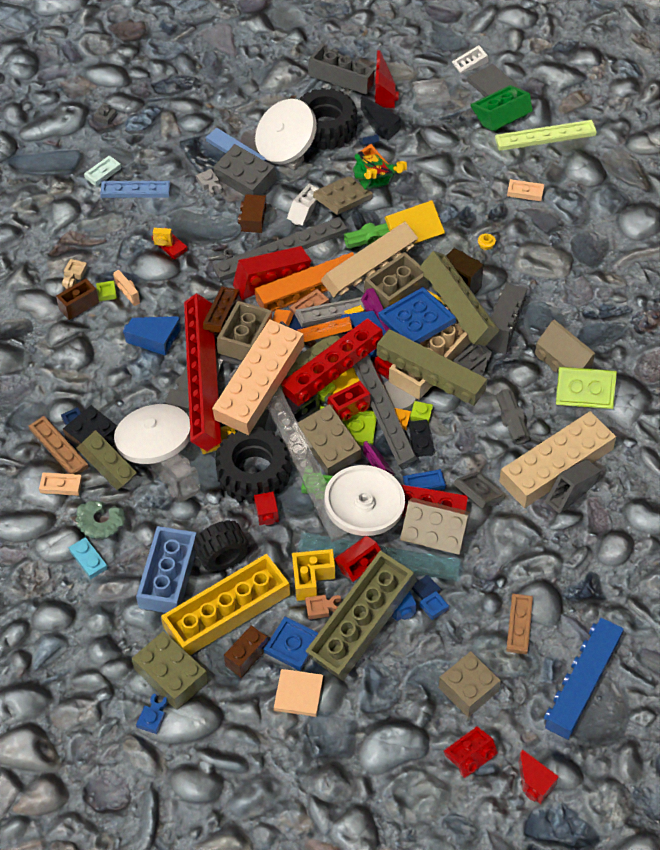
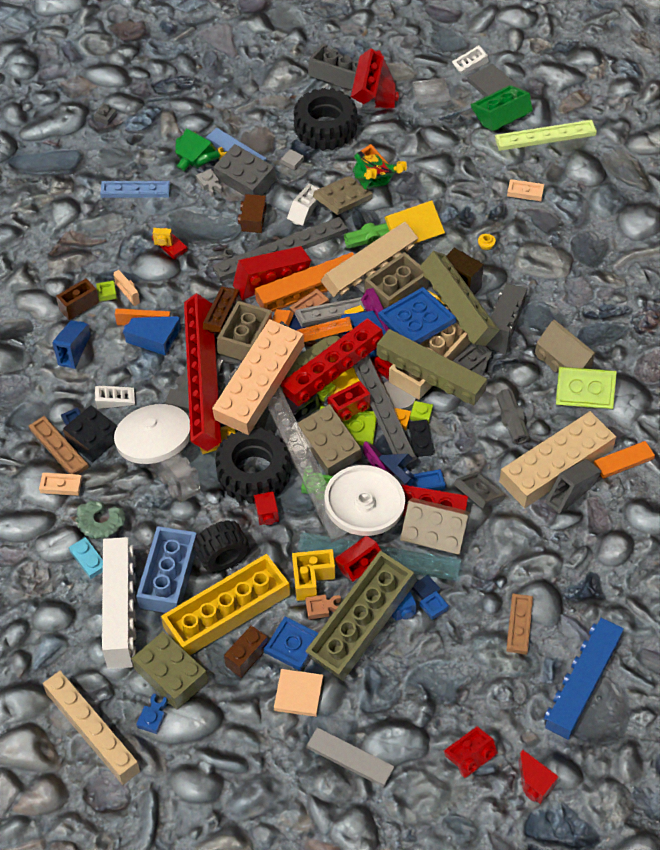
tan plate [62,259,87,290] -> none
olive brick [76,430,137,490] -> none
light aqua plate [84,156,121,187] -> none
white dish [255,99,316,164] -> none
dark blue plate [358,134,380,147] -> none
black slope [360,95,401,141] -> none
dark tan brick [439,651,501,717] -> none
none -> tan brick [43,671,140,785]
none -> blue slope [52,320,91,369]
none -> white slope [95,386,135,409]
none -> white brick [102,537,136,669]
none -> orange tile [115,309,171,325]
none -> green torso [175,128,227,172]
none -> light grey tile [307,728,394,788]
none -> red brick [351,48,384,105]
none -> dark blue slope [379,454,416,486]
none -> orange tile [594,441,655,479]

